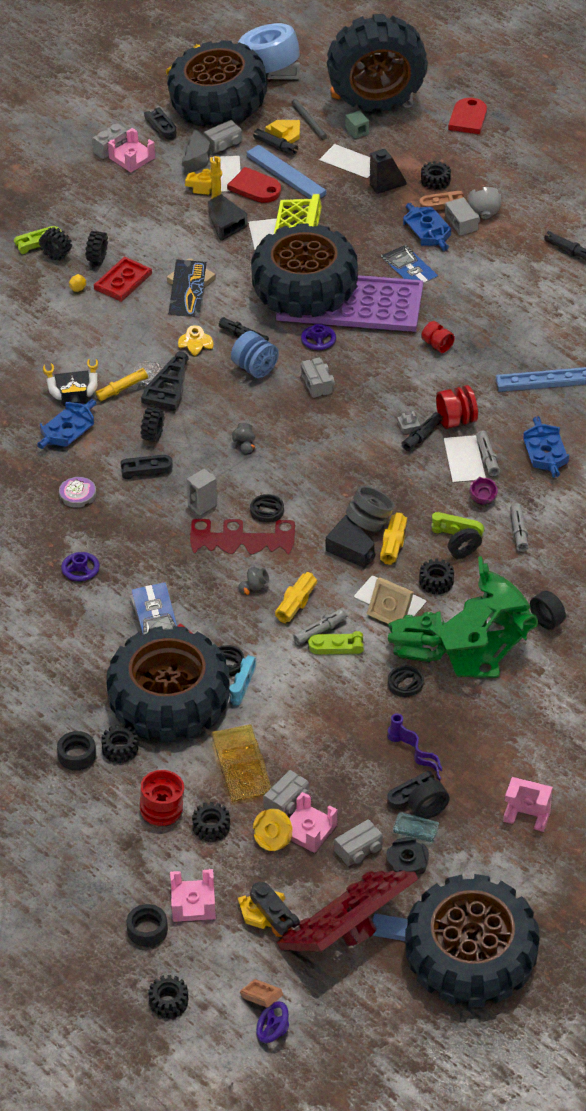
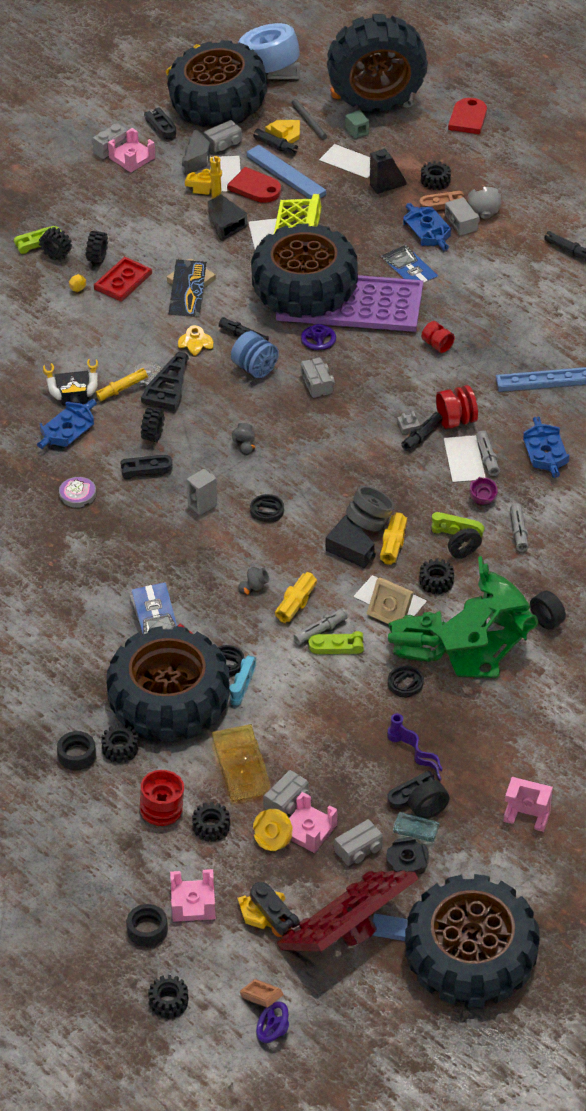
dark purple piece [61,552,100,581] -> none
dark red piece [190,519,295,555] -> none

